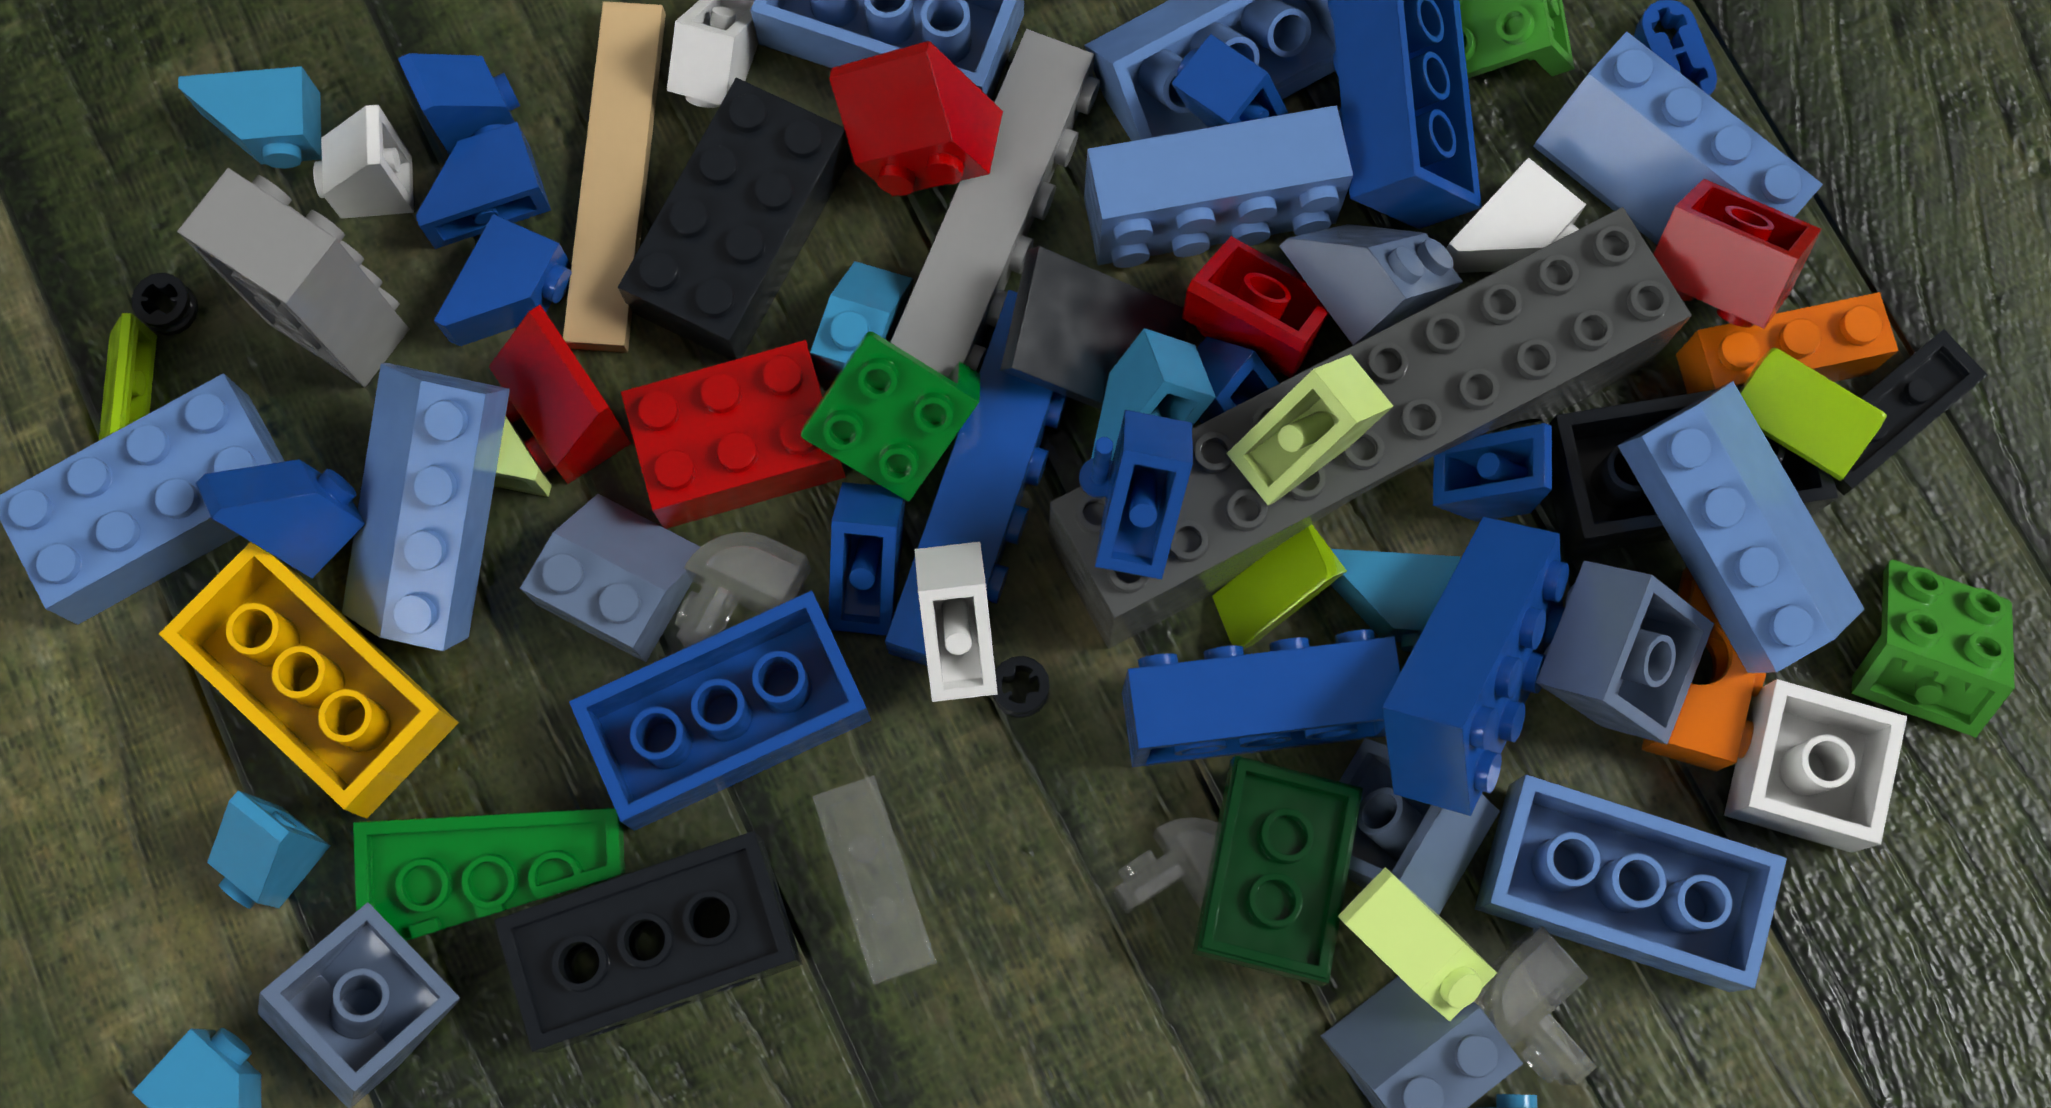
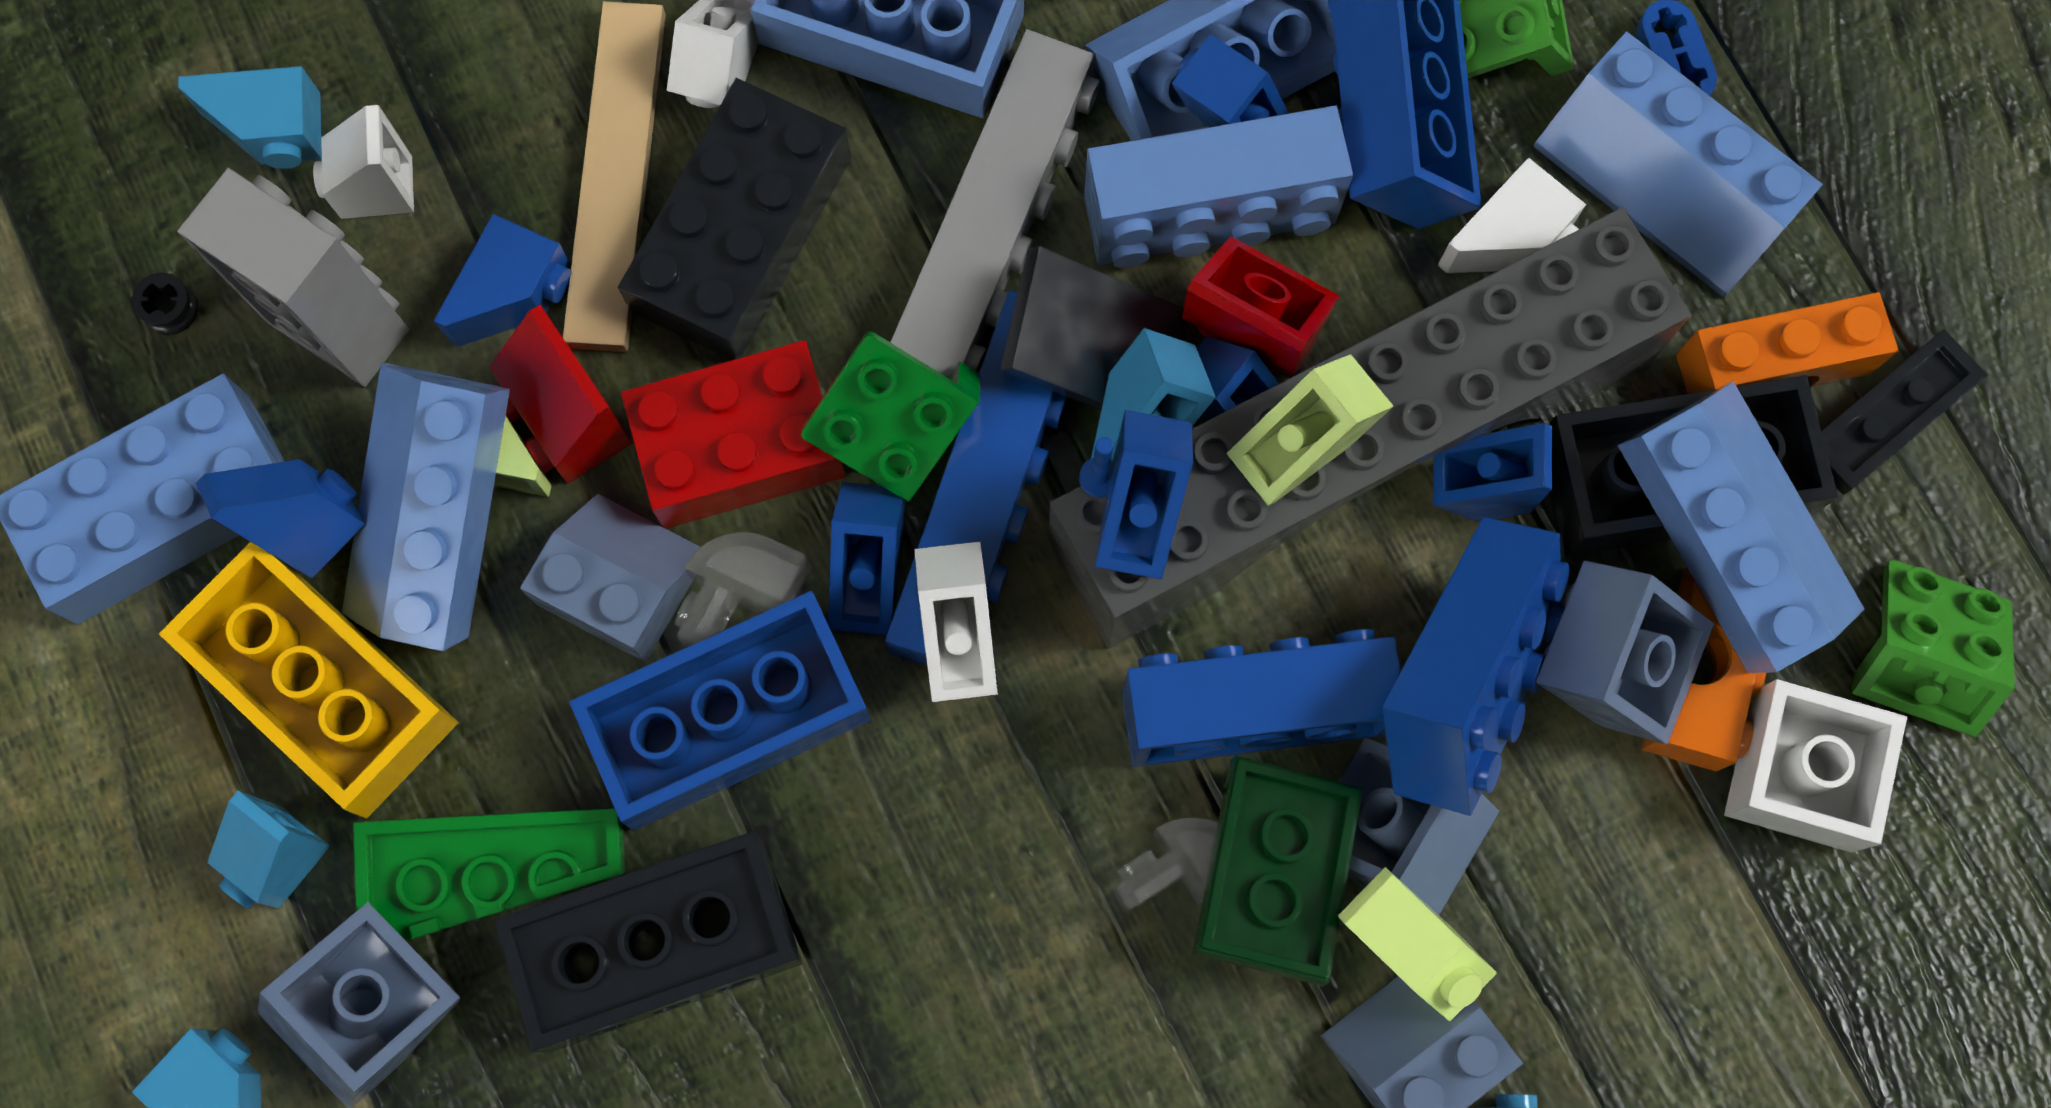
lime slope [99,313,157,441] -> none
blue slope [398,53,520,155] -> none
blue slope [416,122,551,249] -> none
dark azure slope [810,261,913,381] -> none
clear tile [812,775,937,985] -> none
red slope [829,41,1003,196] -> none
black bush [993,656,1050,718] -> none
lime slope [1212,524,1347,649] -> none
sand blue slope [1279,224,1463,346] -> none
dark azure slope [1330,549,1460,652] -> none
medium blue brick [1474,775,1787,992] -> none
clear brick [1478,926,1597,1085] -> none
red brick [1653,179,1822,329] -> none
lime slope [1739,347,1887,481] -> none

